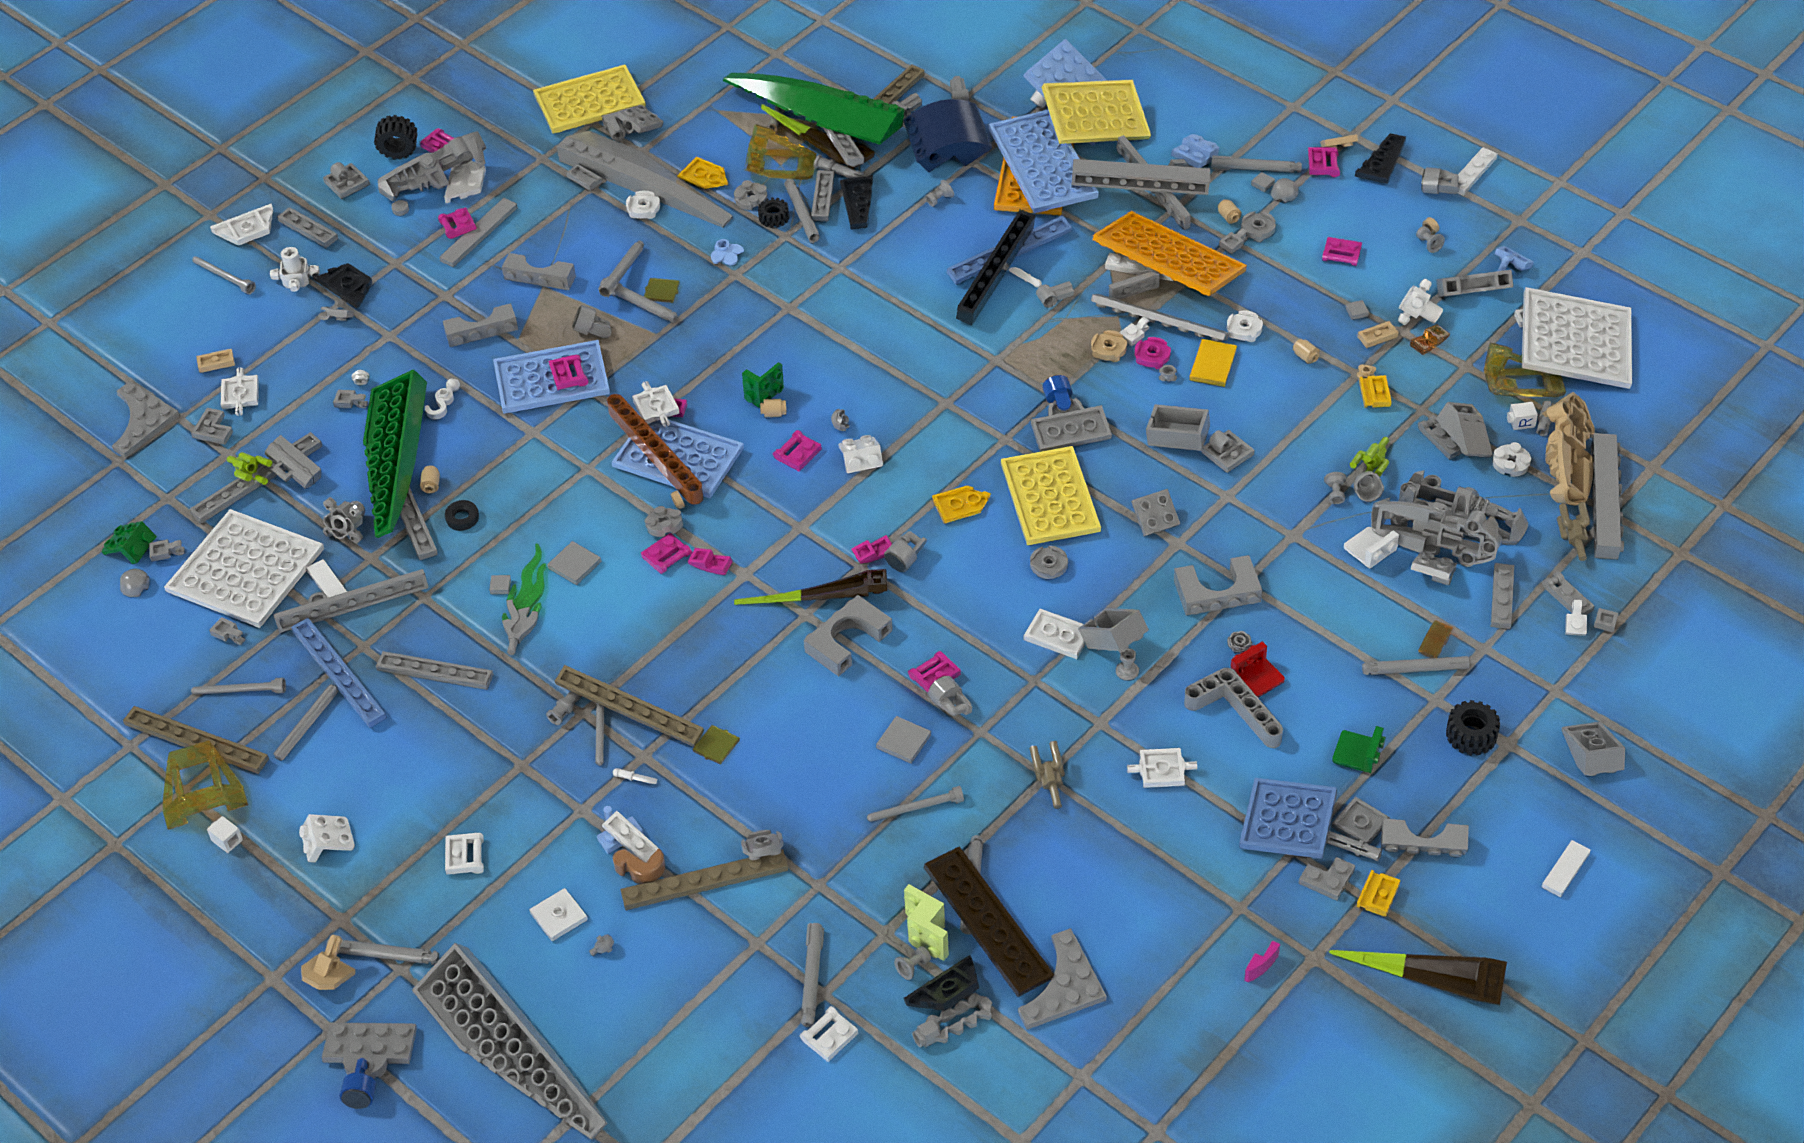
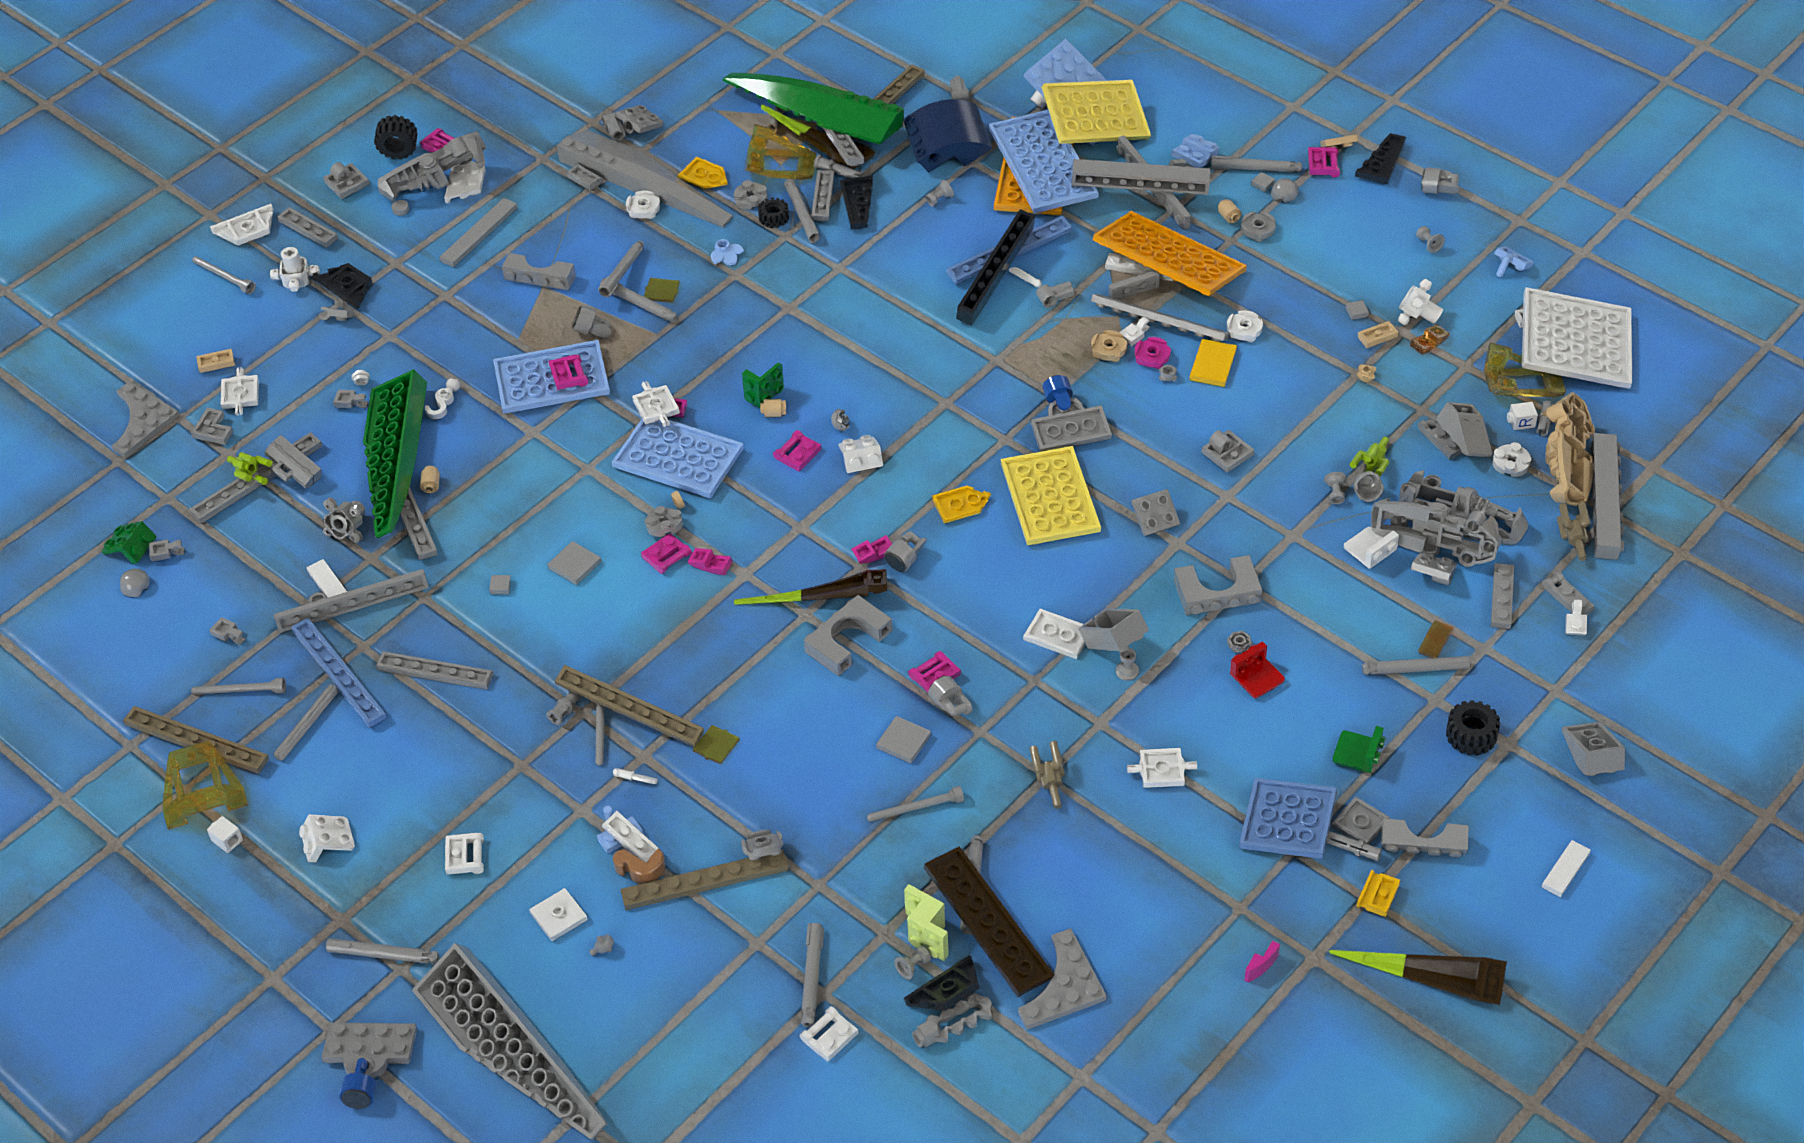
white plate [164,509,324,628] -> none
tan piece [301,935,356,990] -> none
dark pink plate [438,207,477,239] -> none
light grey arch [442,303,518,347] -> none
black tyre [445,500,479,531] -> none
piece [502,543,547,655] -> none
light yellow plate [533,64,646,134] -> none
dark orange beam [607,394,703,505] -> none
light grey piece [892,93,922,118] -> none
light grey plate [1030,546,1068,579] -> none
light grey piece [1146,404,1210,451] -> none
light grey beam [1184,668,1283,748] -> none
light grey plate [1219,228,1248,254] -> none
tan brick [1293,339,1320,364] -> none
light grey plate [1298,857,1356,901] -> none
dark pink plate [1322,237,1362,266] -> none
yellow plate [1359,375,1392,408] -> none
tan tile [1422,217,1439,235] -> none
light grey arch [1436,270,1513,297] -> none
white plate [1458,147,1498,196] -> none
light grey plate [1594,608,1618,632] -> none

